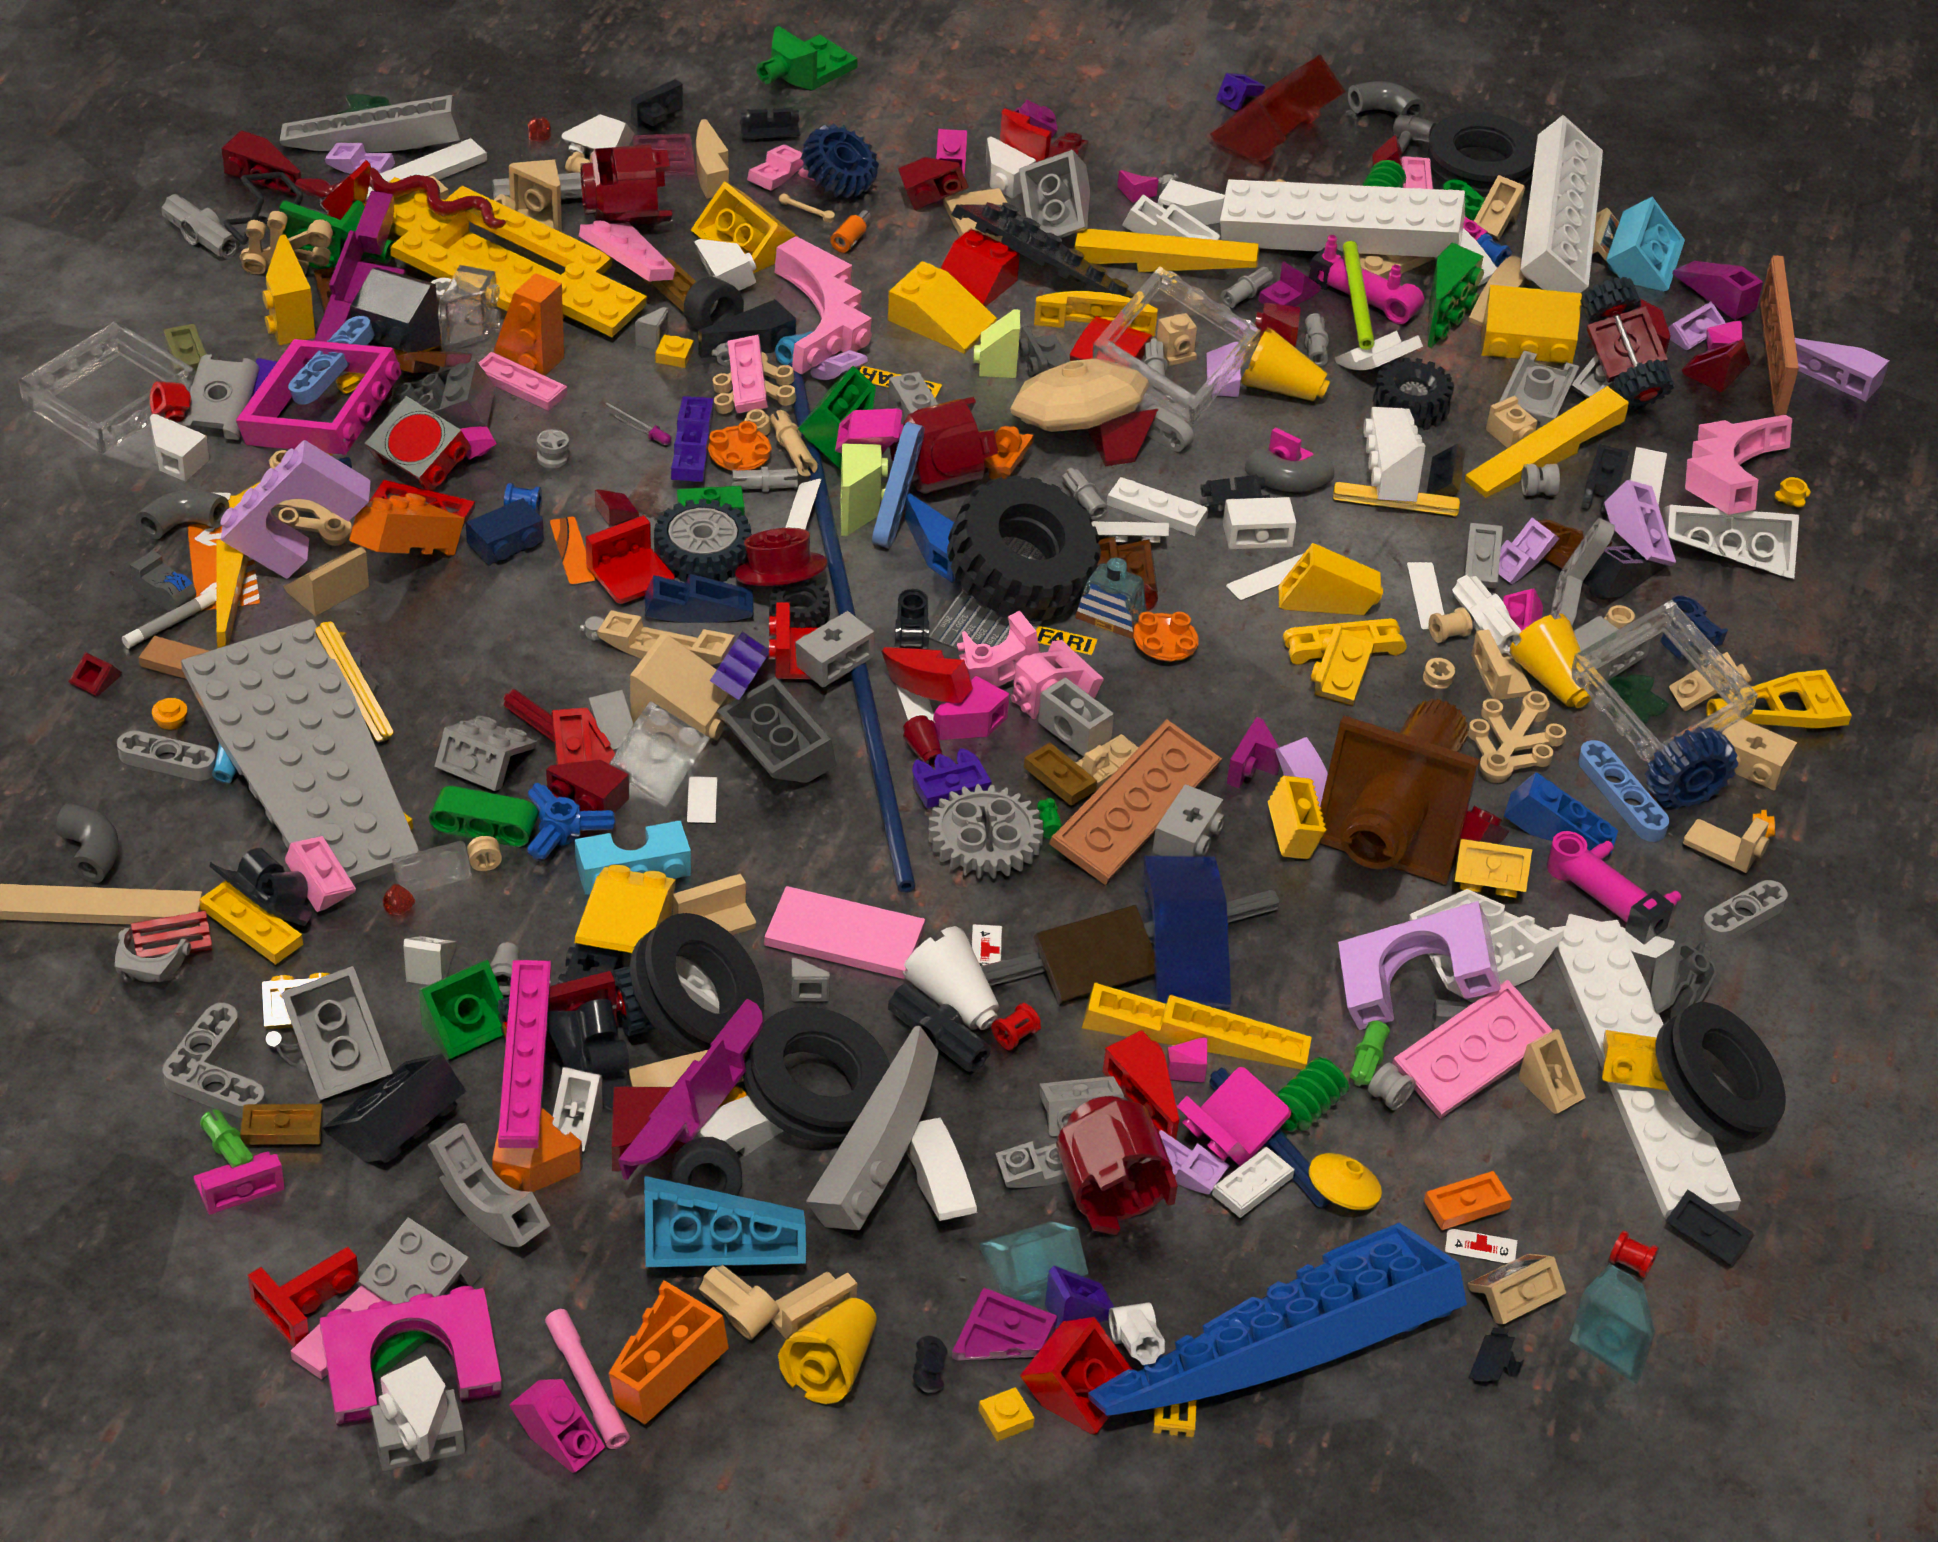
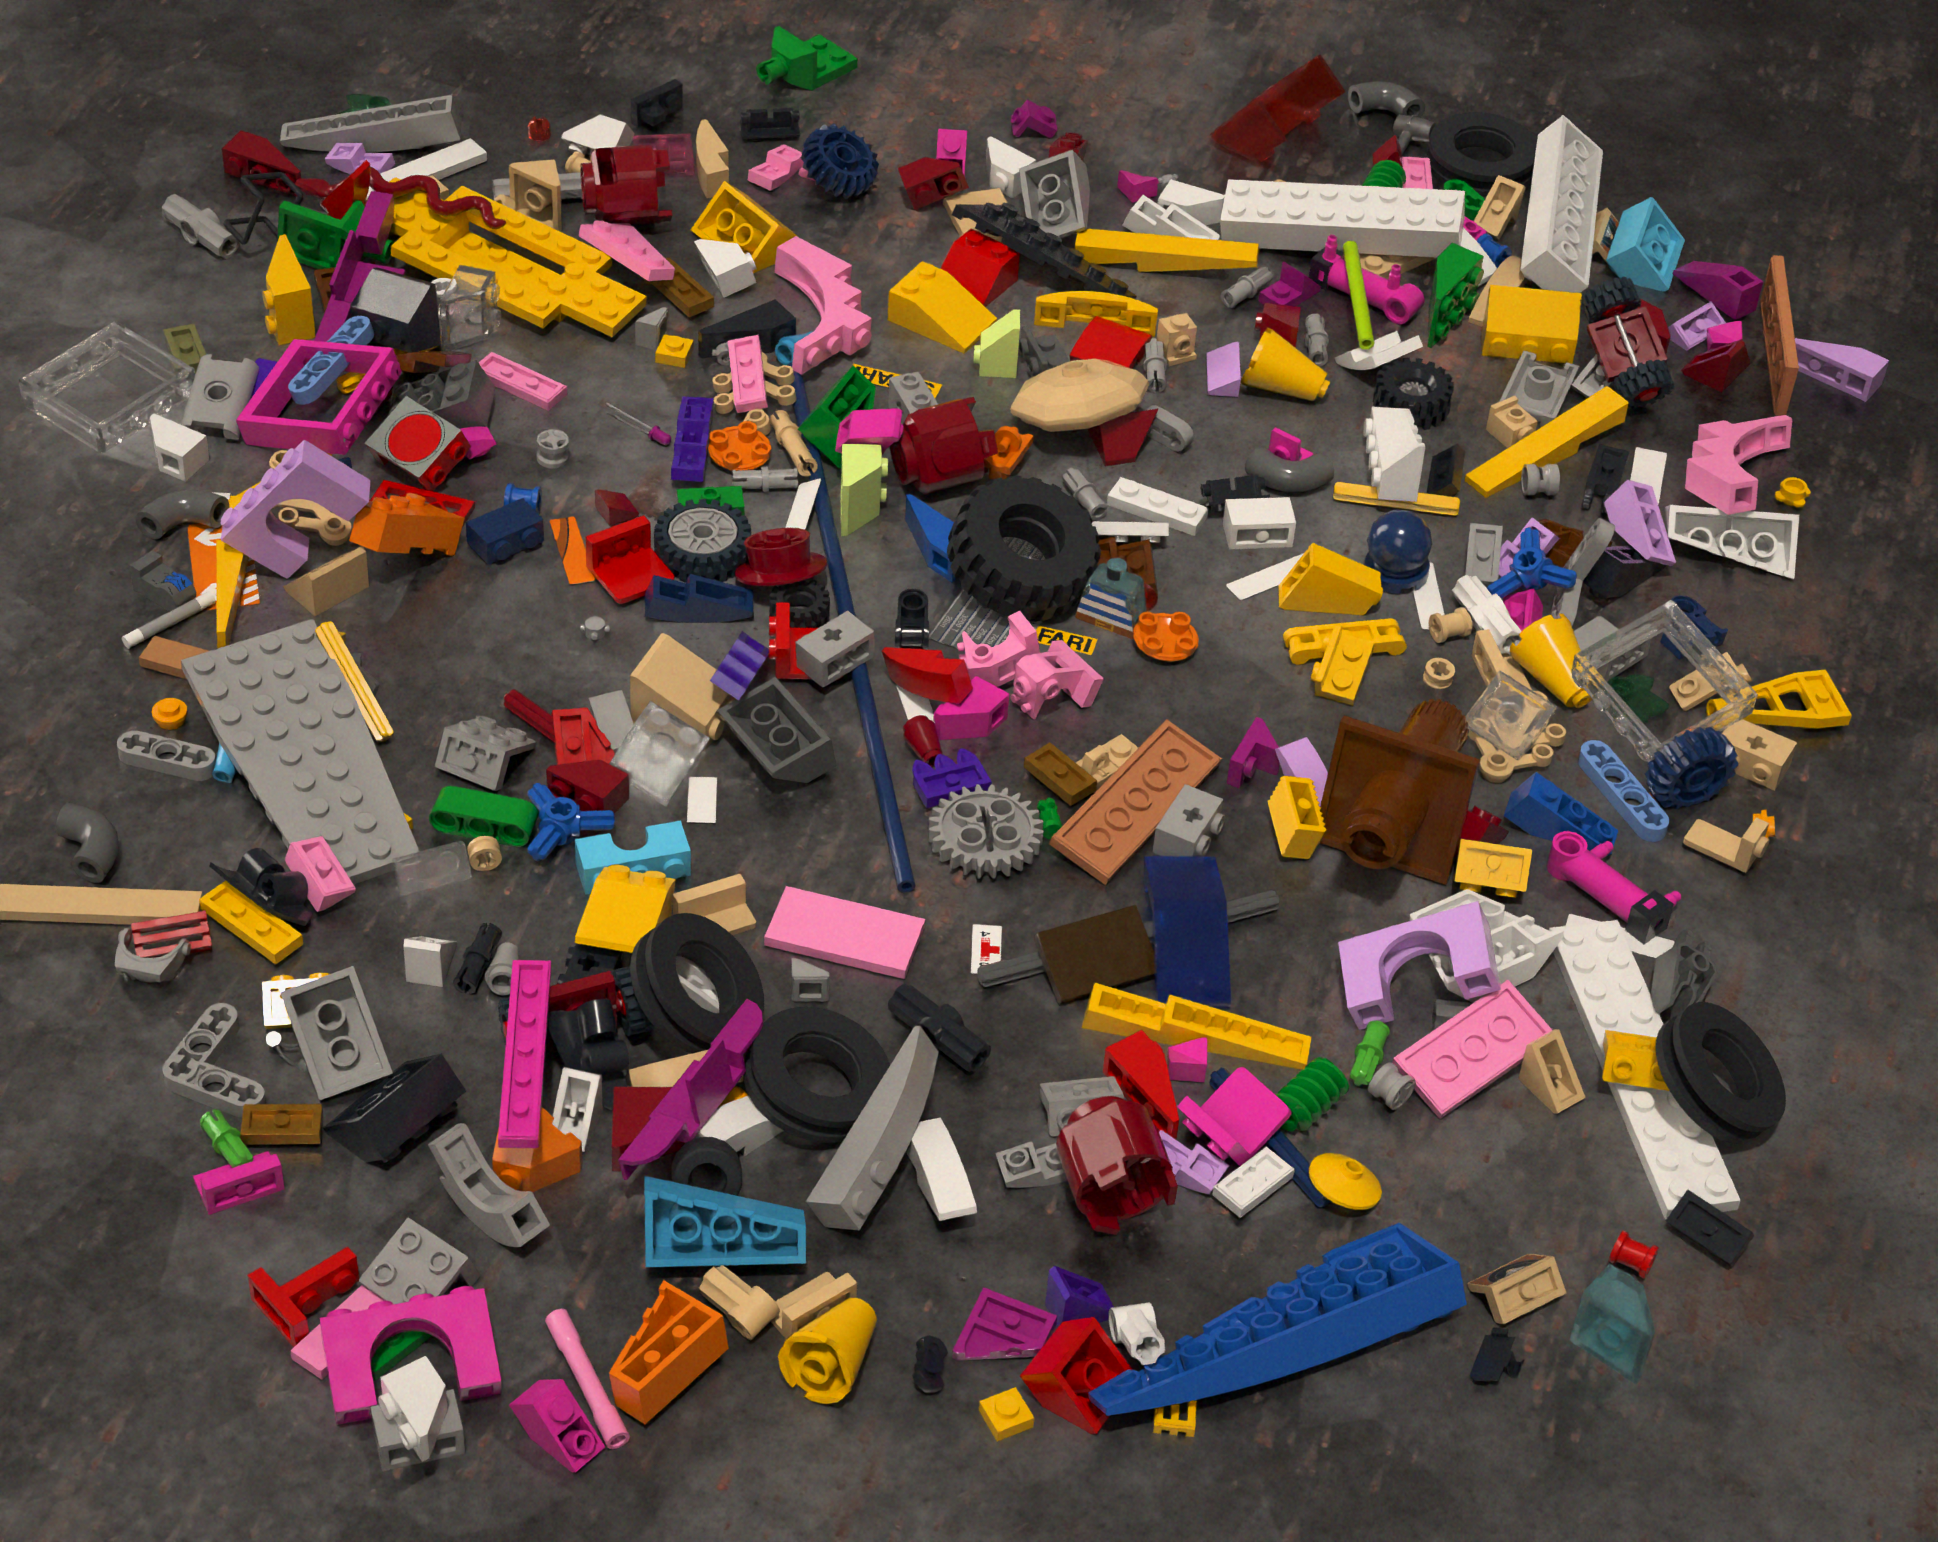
dark red slope [68,652,122,697] -> none
red plate [150,381,191,423] -> none
tan plant [240,211,333,275] -> none
clear red hinge [383,884,415,916] -> none
green slope [419,960,504,1059] -> none
orange wedge [493,273,564,376] -> none
tan slope [597,610,735,665] -> none
black tyre [684,276,744,330] -> none
tan hinge [779,193,835,222] -> none
lavender slope [810,350,868,380] -> none
orange piece [830,210,871,253] -> none
medium blue beam [872,422,925,549] -> none
white cone [902,926,1000,1030] -> none
clear light blue slope [979,1221,1088,1301] -> none
red bush [991,1003,1041,1050] -> none
red slope [1000,108,1052,162] -> none
light grey brick [1038,677,1114,757] -> none
clear window [1093,266,1260,424] -> none
dark purple bracket [1216,73,1265,110] -> none
orange plate [1424,1171,1512,1230] -> none
white sticker [1445,1228,1517,1264] -> none
tan plate [1604,605,1636,632] -> none
light grey beam [1701,880,1788,944] -> none
none -> black pin [453,923,503,994]
none -> dark blue tile [1364,509,1433,594]
none -> clear slope [1465,671,1557,761]
none -> blue bush [1487,527,1577,599]

